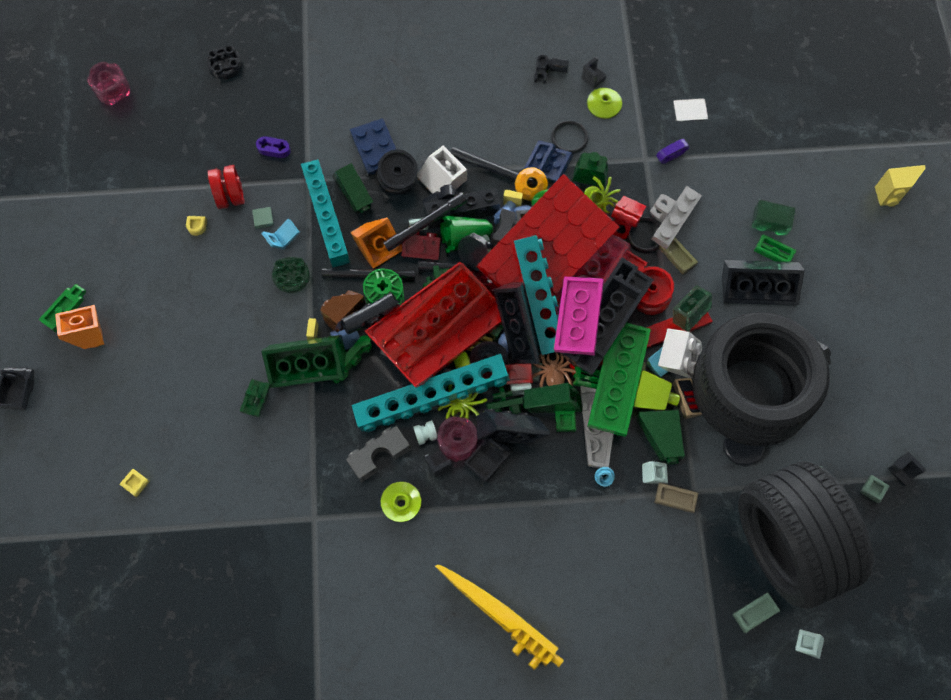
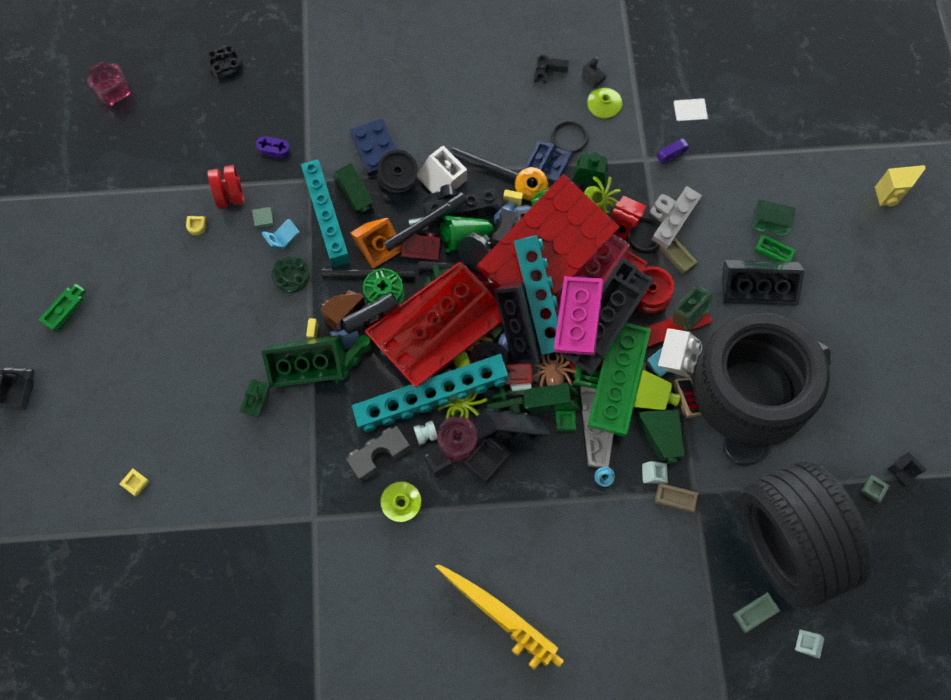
orange slope [55,305,104,349] -> none

